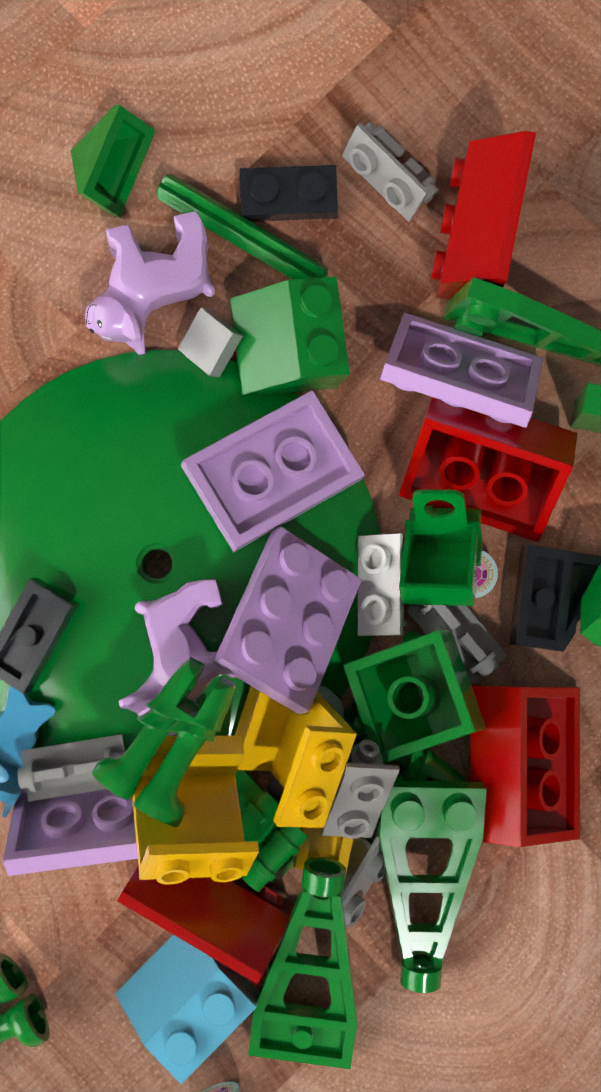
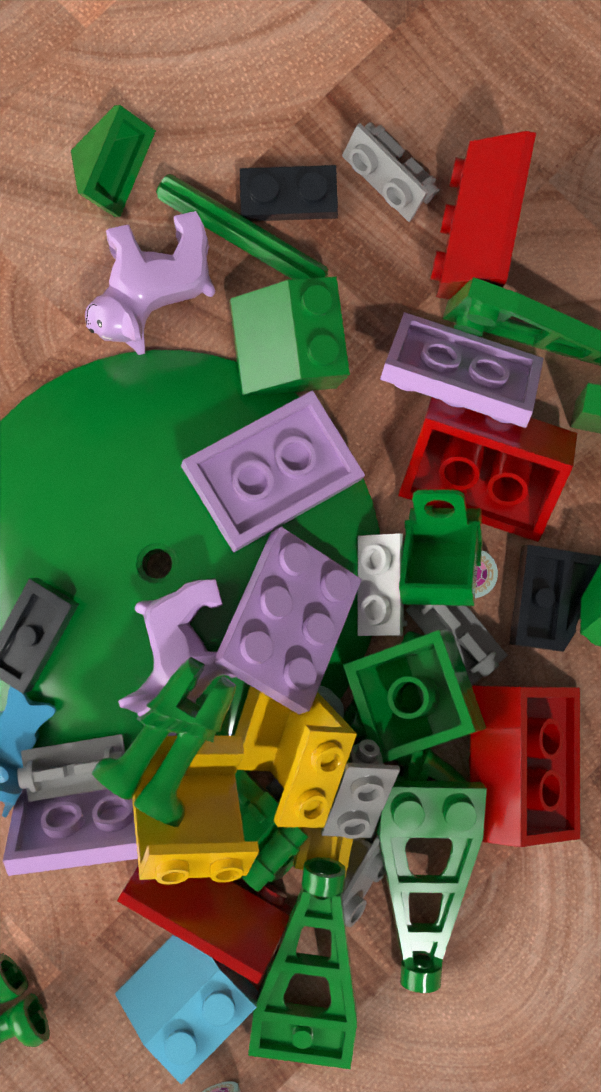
light grey tile [178,307,243,377] -> none

